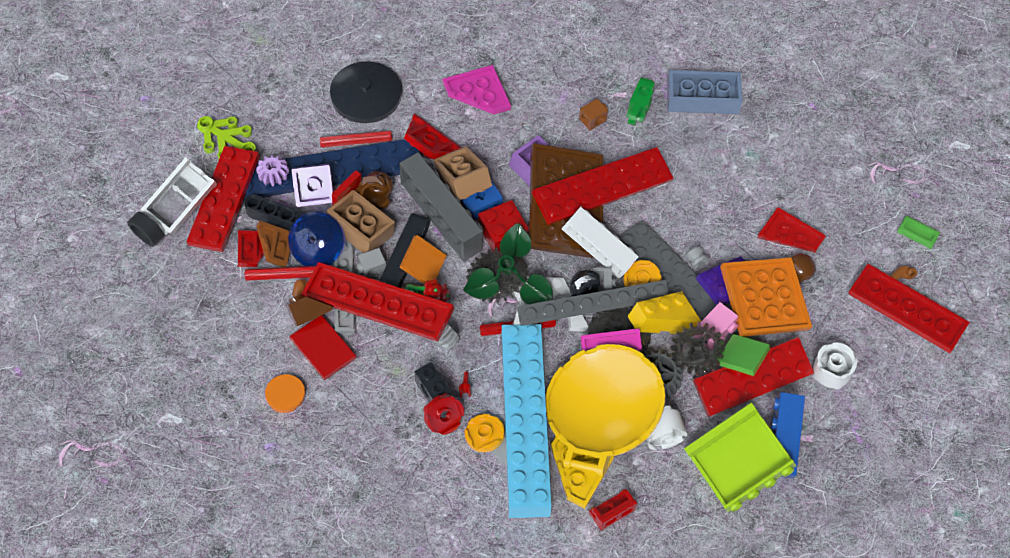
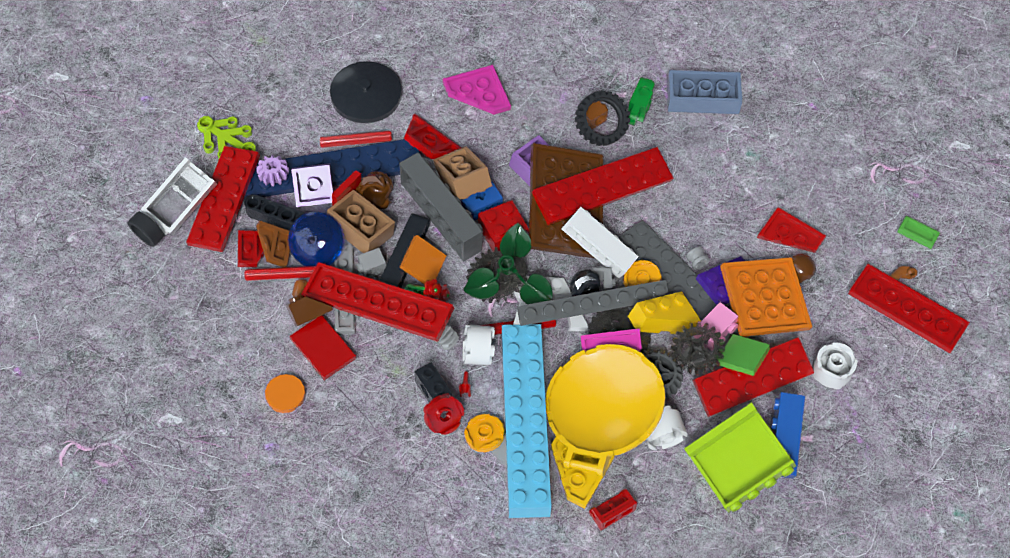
none -> white brick [462,325,495,365]
none -> black tyre [575,90,630,146]

